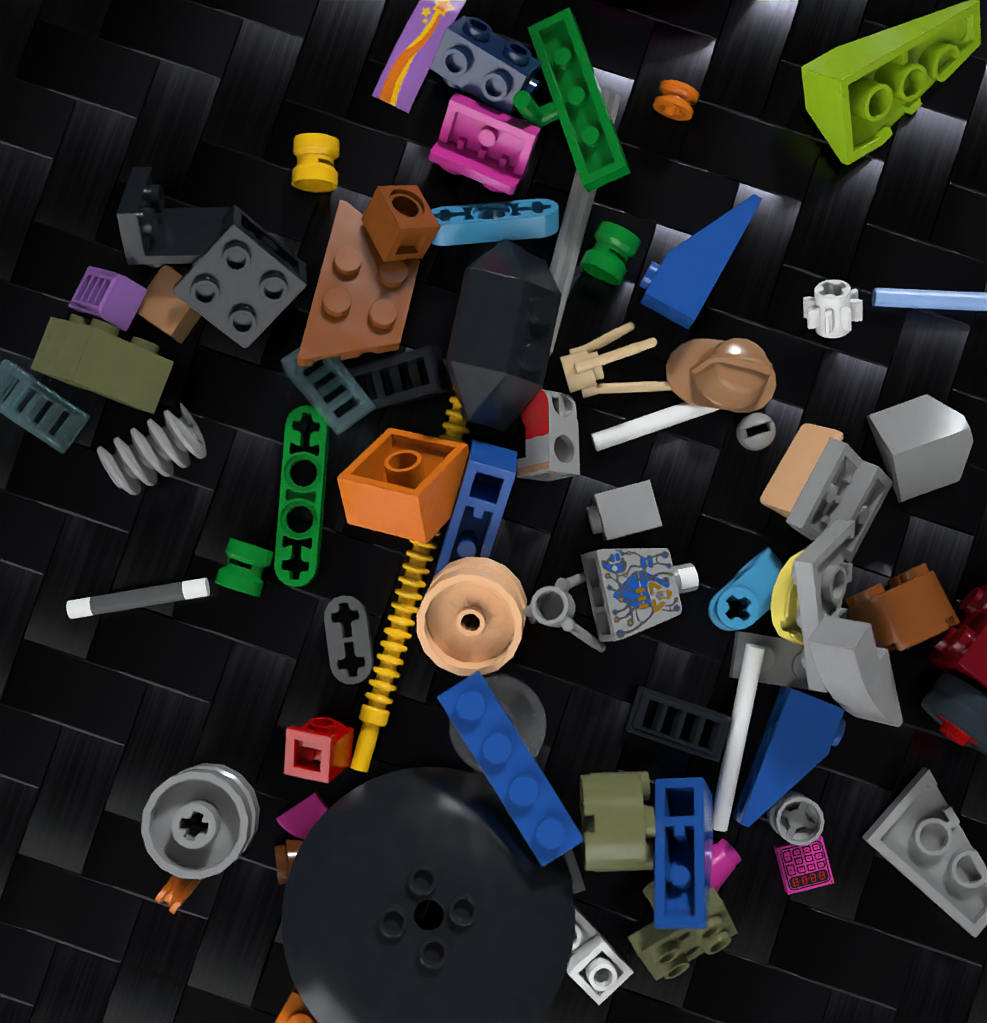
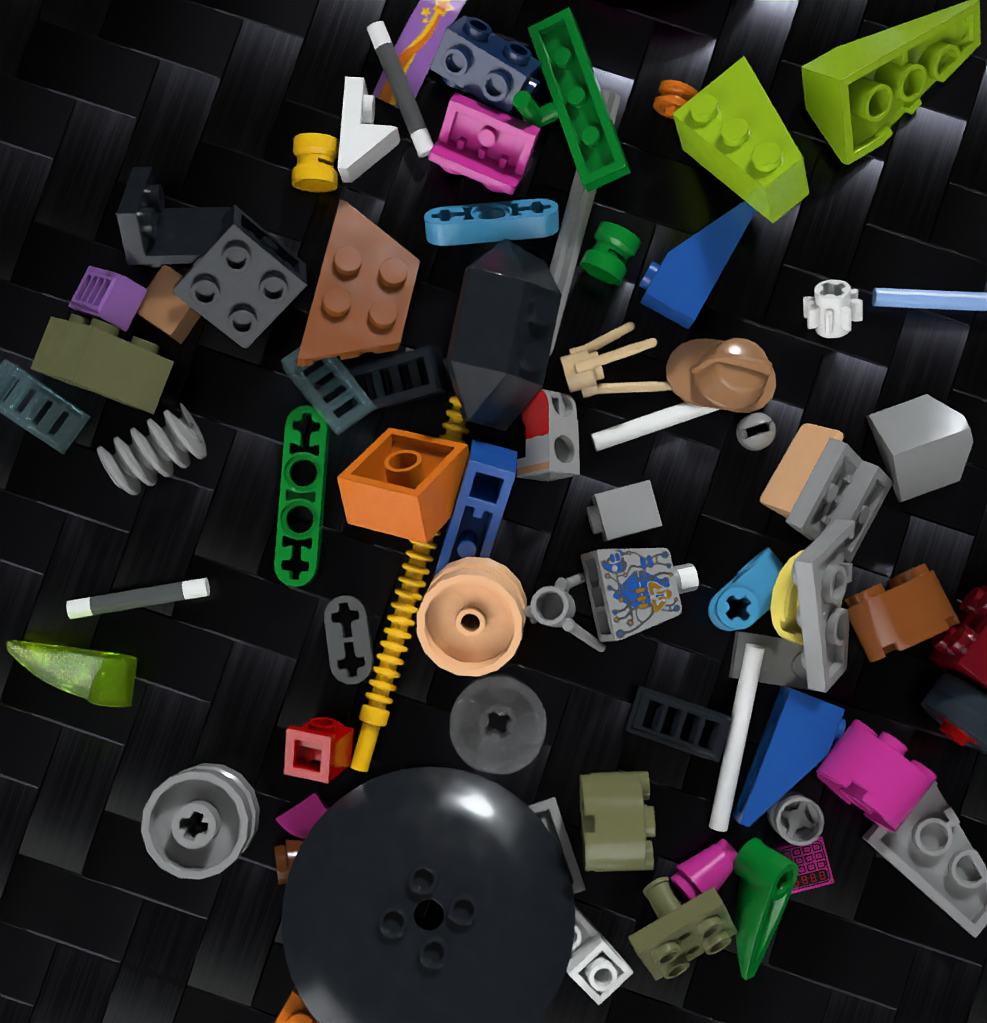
orange bush [155,875,201,915] -> none
green wheel [215,538,275,597] -> none
dark orange brick [361,185,440,261] -> none
blue plate [437,670,584,867] -> none
blue slope [654,777,713,929] -> none
light grey slope [807,615,903,727] -> none
none -> clear neon green piece [6,640,138,707]
none -> white slope [337,76,400,183]
none -> dark grey bar [367,21,434,158]
none -> lime wedge [673,56,809,223]
none -> green piece [733,838,799,981]
none -> dark pink brick [816,719,937,833]

